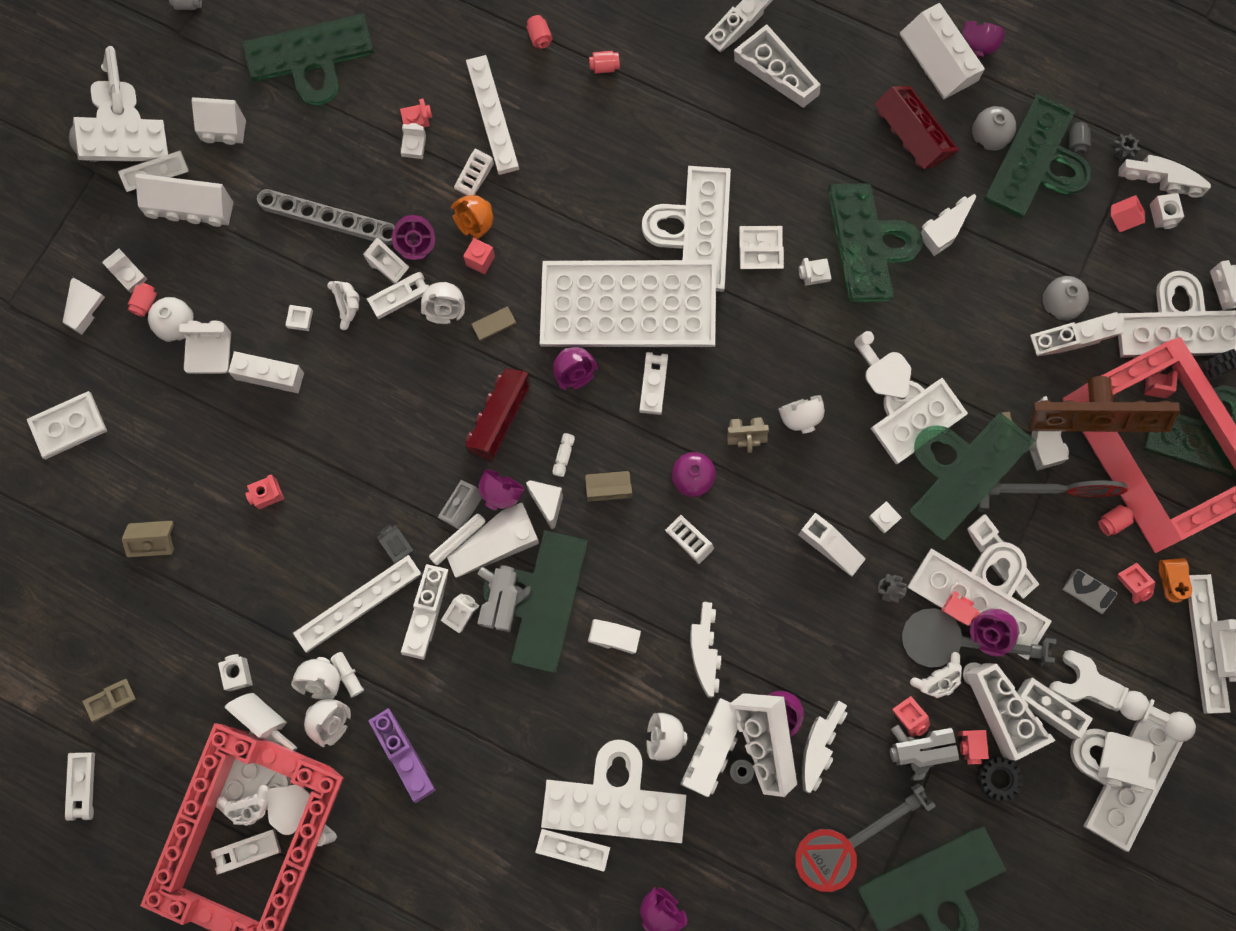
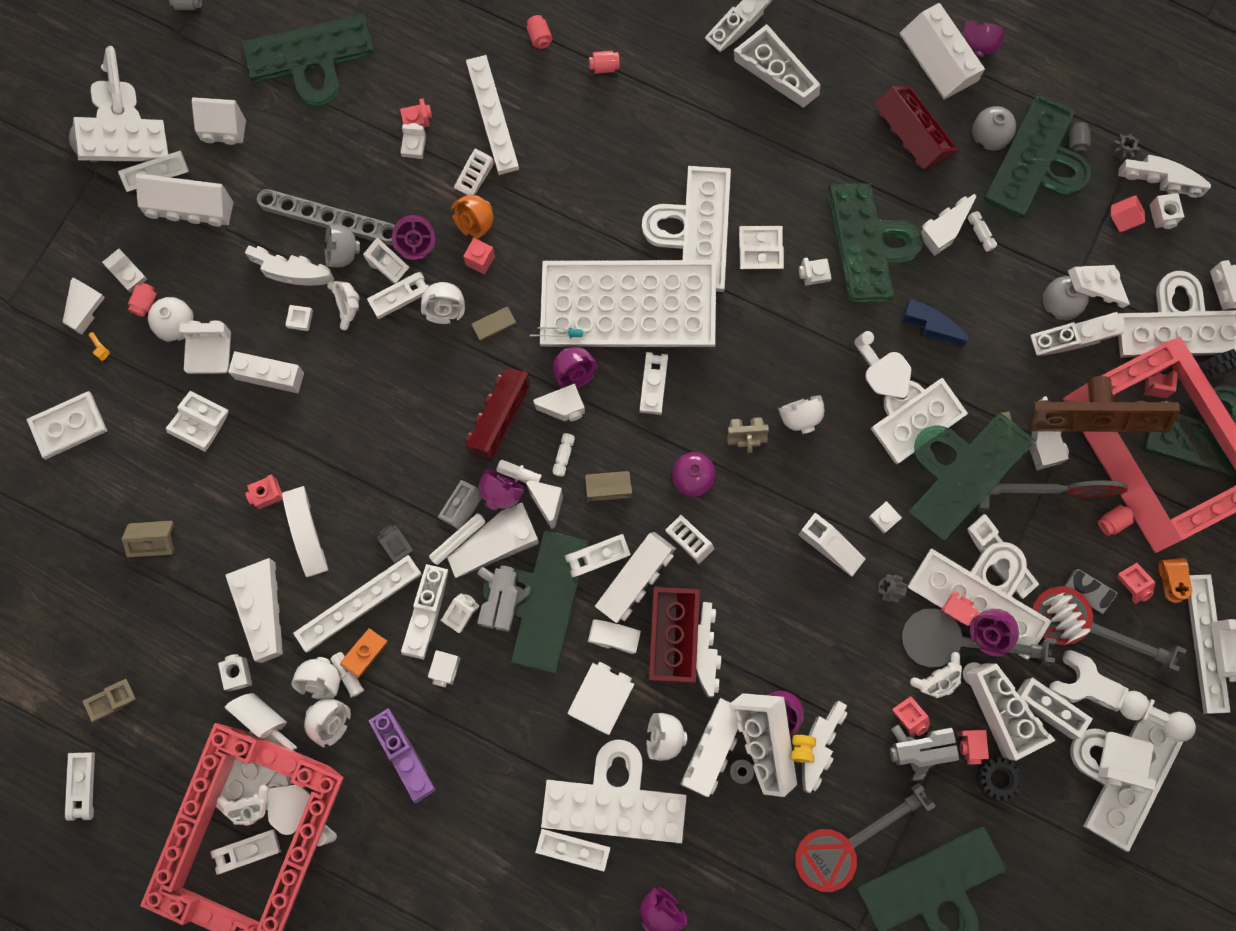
none -> light orange hand [89,332,110,361]
none -> white slope [166,391,228,452]
none -> white wedge [226,558,283,663]
none -> white slope [245,246,334,286]
none -> white slope [282,486,329,577]
none -> light grey cylinder [325,224,360,268]
none -> orange plate [340,628,387,678]
none -> white brick [428,650,461,688]
none -> white axle [497,460,541,483]
none -> piece [530,327,584,339]
none -> white slope [533,384,585,421]
none -> white plate [565,534,630,577]
none -> white brick [567,662,634,735]
none -> white wedge [595,532,676,623]
none -> dark red slope [649,587,700,683]
none -> yellow wheel [791,735,816,763]
none -> dark blue slope [902,299,969,347]
none -> white axle [968,211,997,252]
none -> dark grey piece [1033,586,1187,674]
none -> white piece [1042,592,1091,644]
none -> white wing [1068,265,1130,308]

